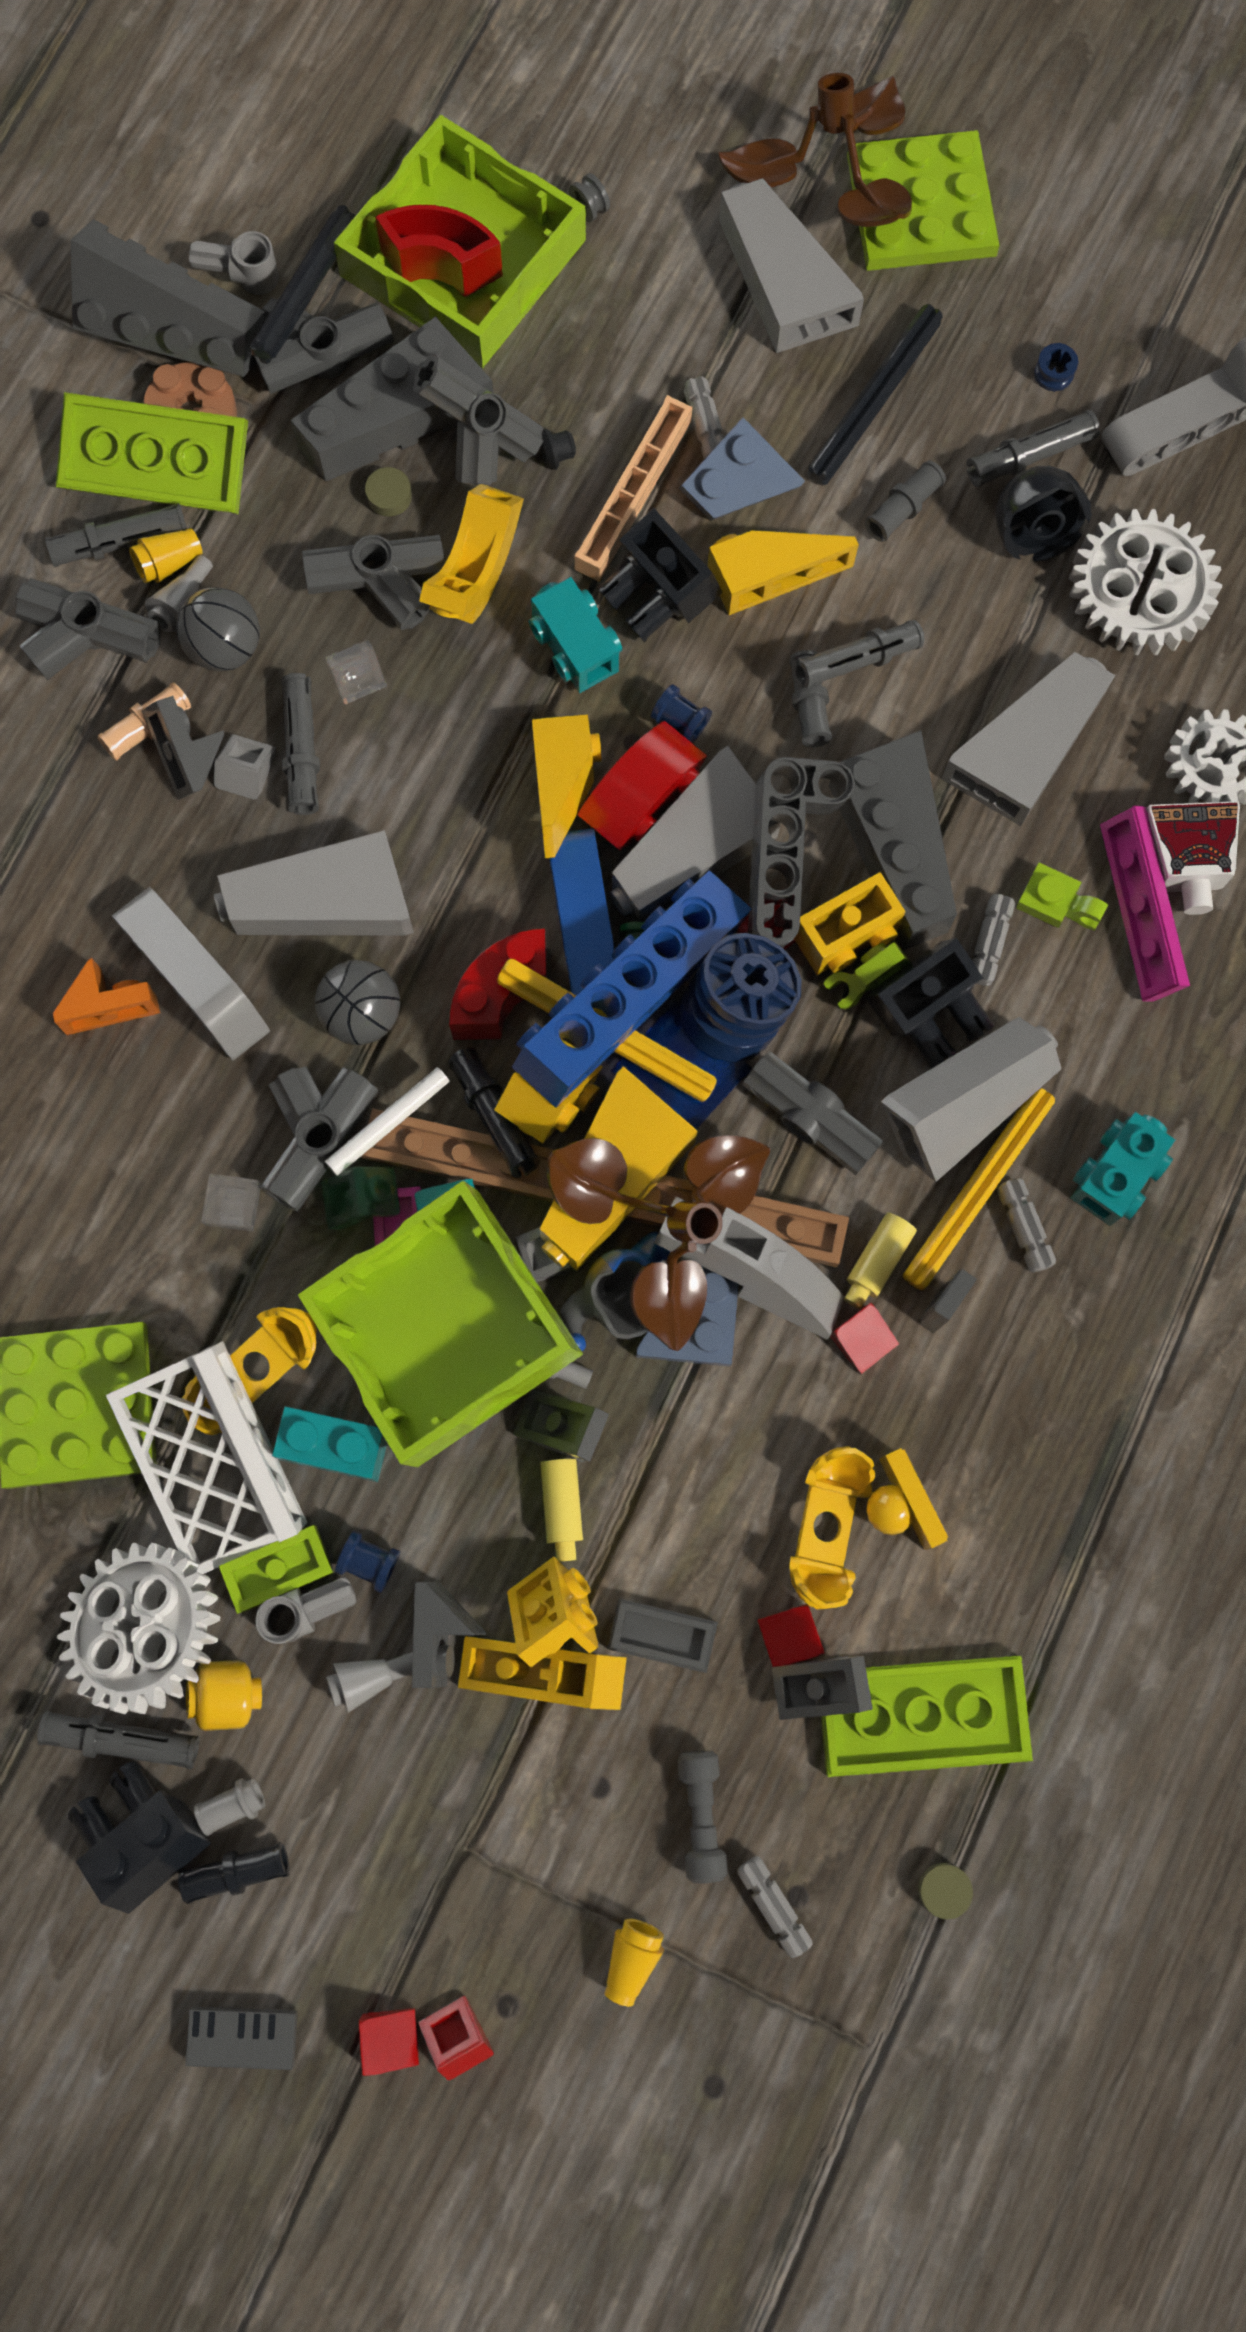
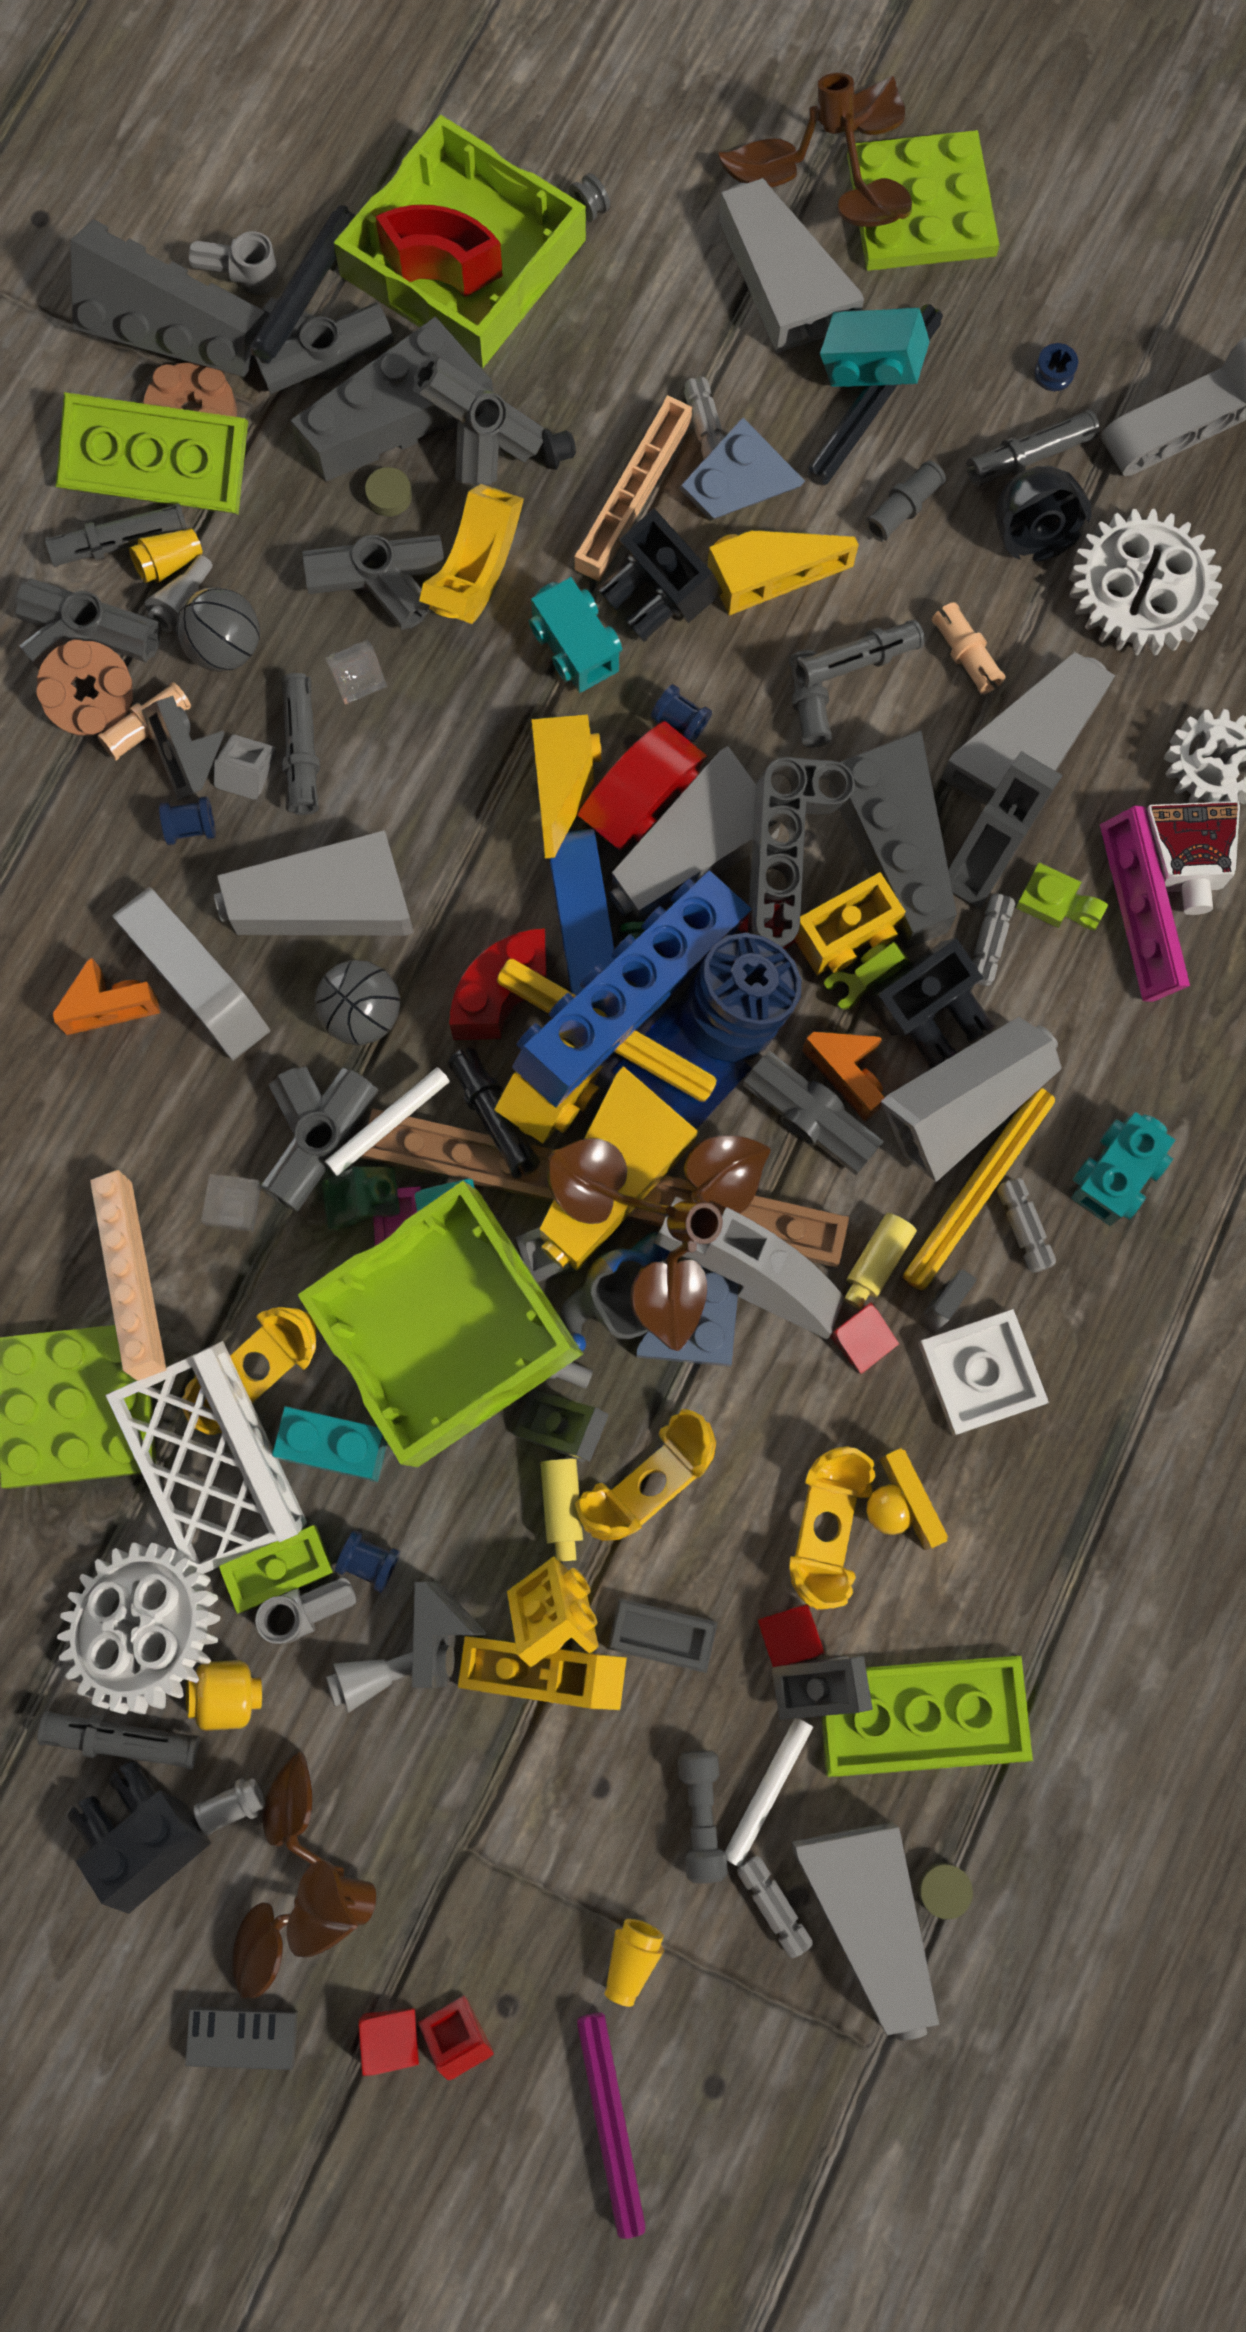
black pin [178,1842,290,1904] -> none
none -> nougat plate [37,639,133,736]
none -> light nougat piece [90,1170,167,1381]
none -> dark blue bush [159,796,216,845]
none -> reddish brown plant [233,1752,376,1999]
none -> yellow piece [575,1409,716,1541]
none -> magenta axle [577,2012,646,2239]
none -> white bar [725,1718,813,1867]
none -> light grey slope [791,1822,939,2041]
none -> orange slope [802,1032,885,1121]
none -> teal brick [820,308,930,387]
none -> white tile [918,1309,1049,1436]
none -> light nougat pin [932,602,1006,694]
none -> dark grey slope [948,751,1063,909]

